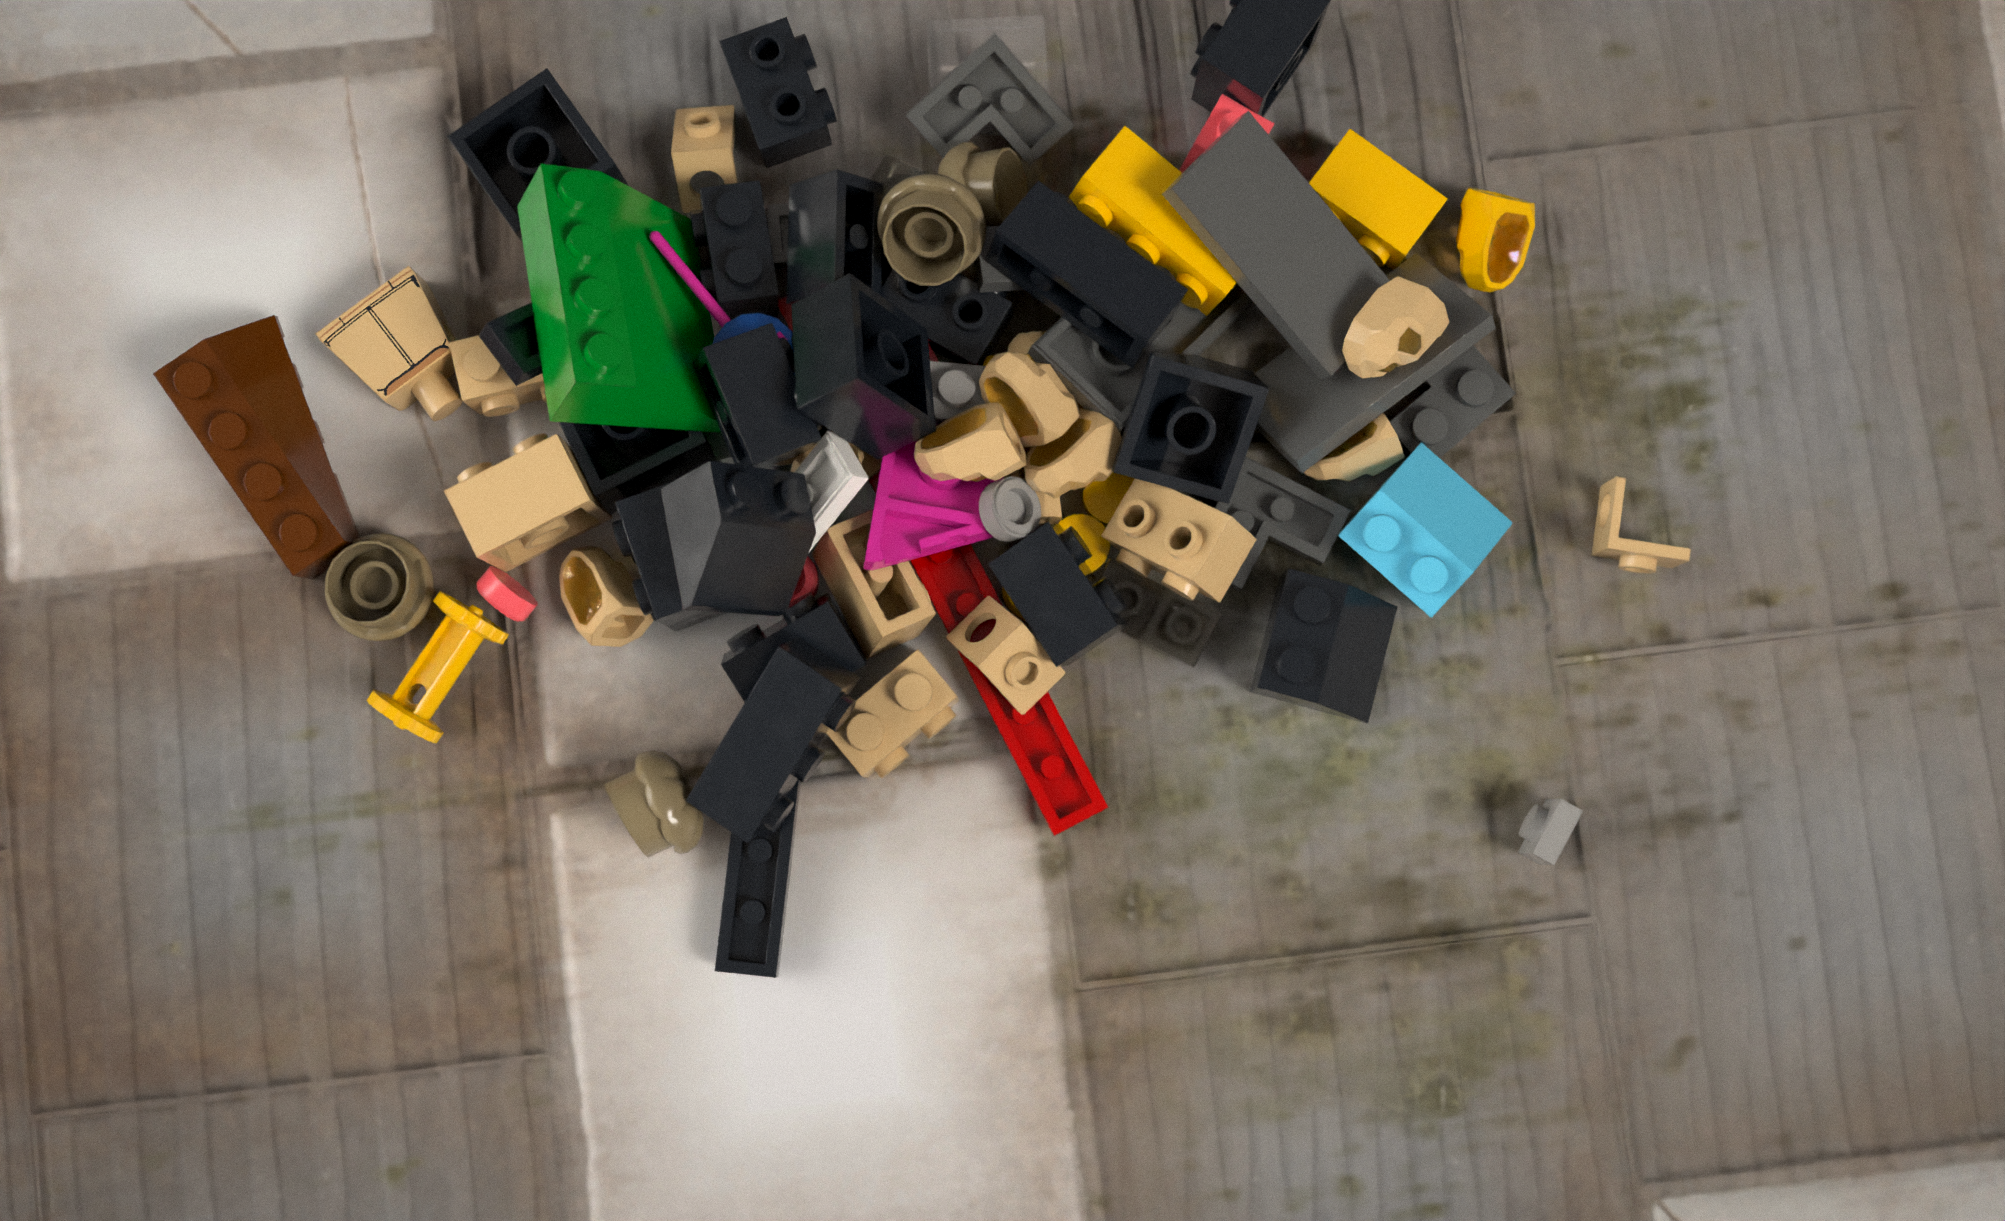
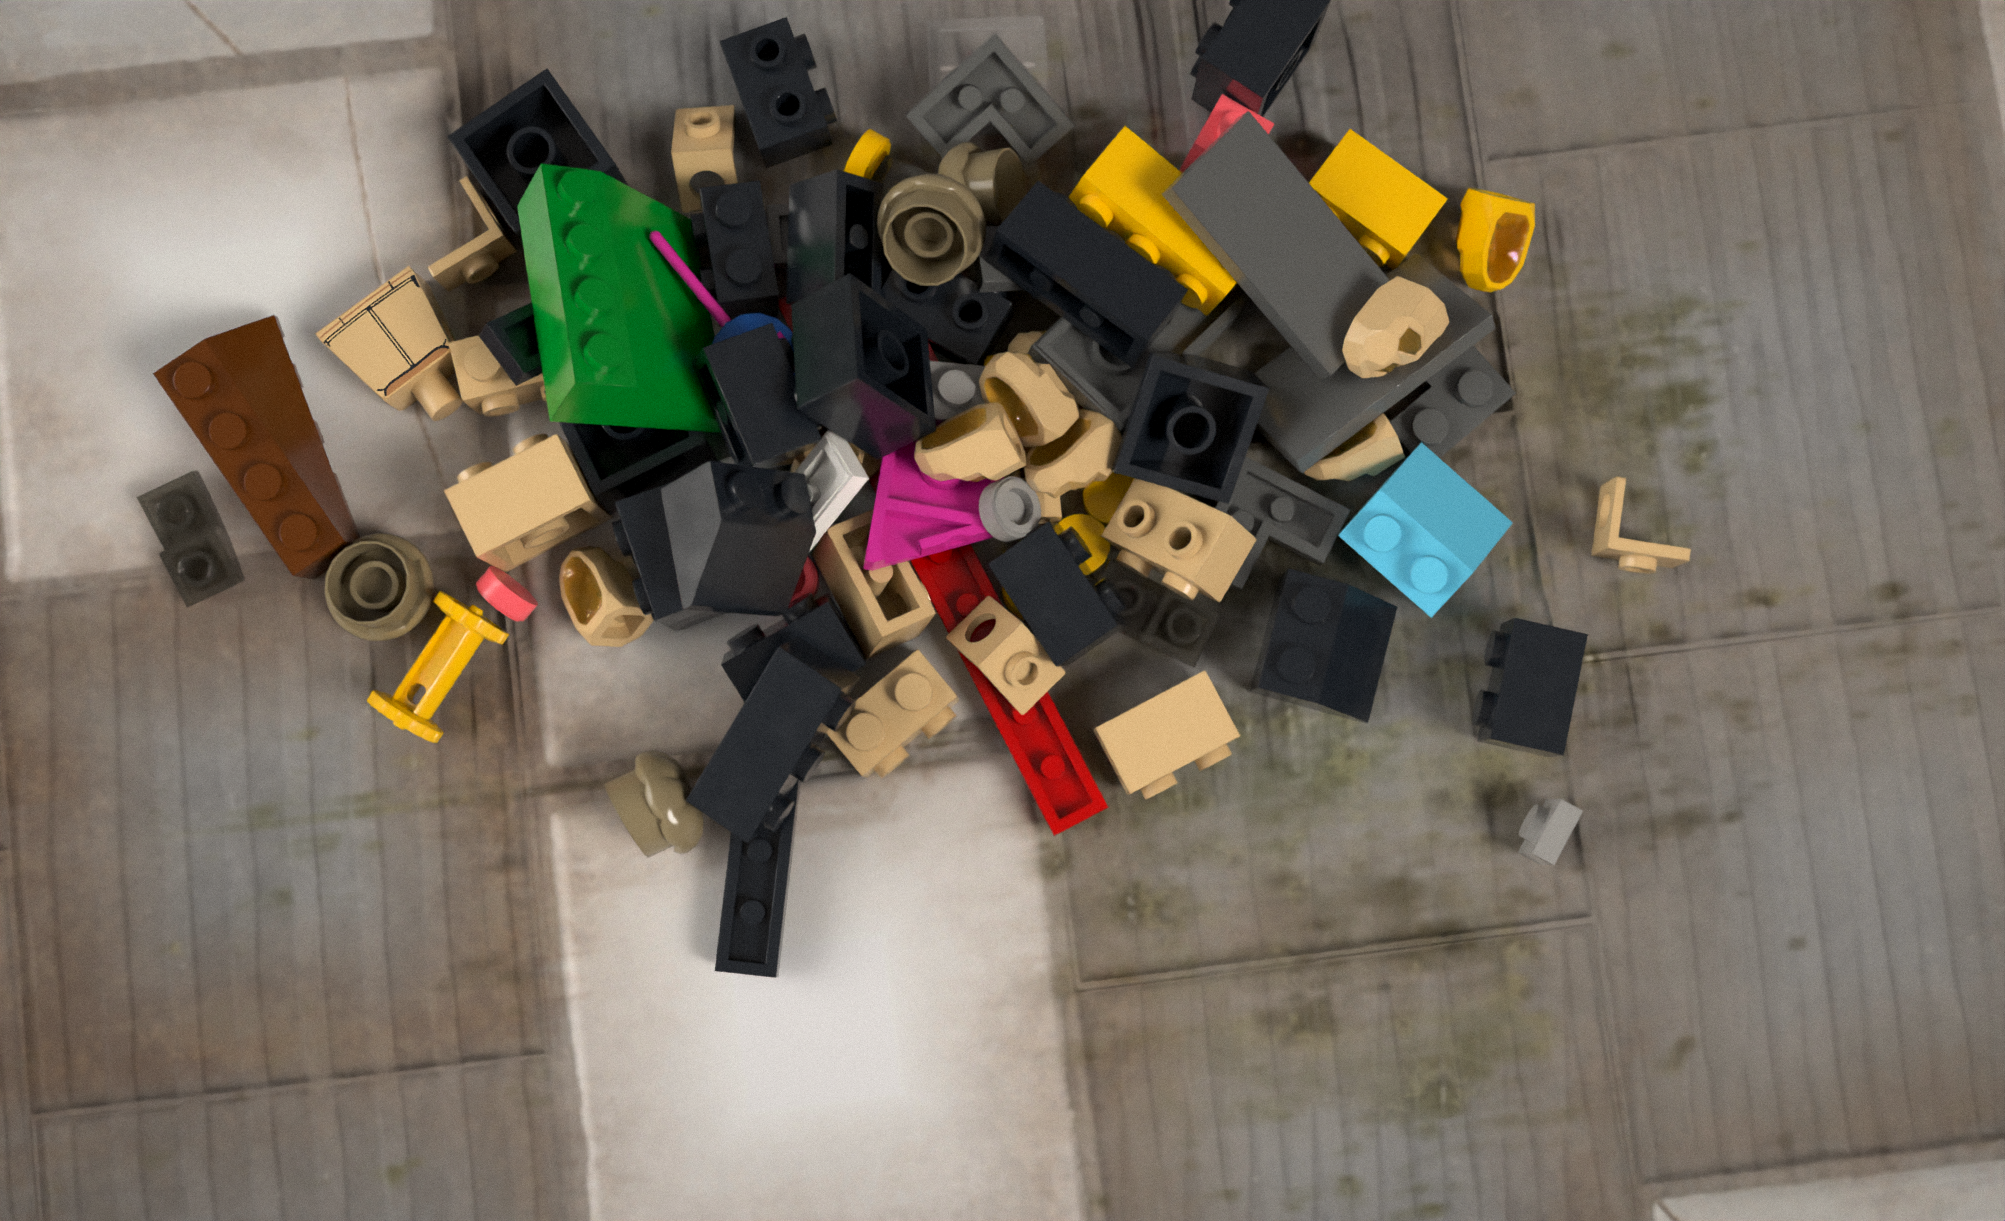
none -> clear smoke slope [137,470,245,608]
none -> tan bracket [428,176,517,292]
none -> yellow tile [844,129,891,181]
none -> tan brick [1093,670,1240,800]
none -> black brick [1472,618,1588,757]

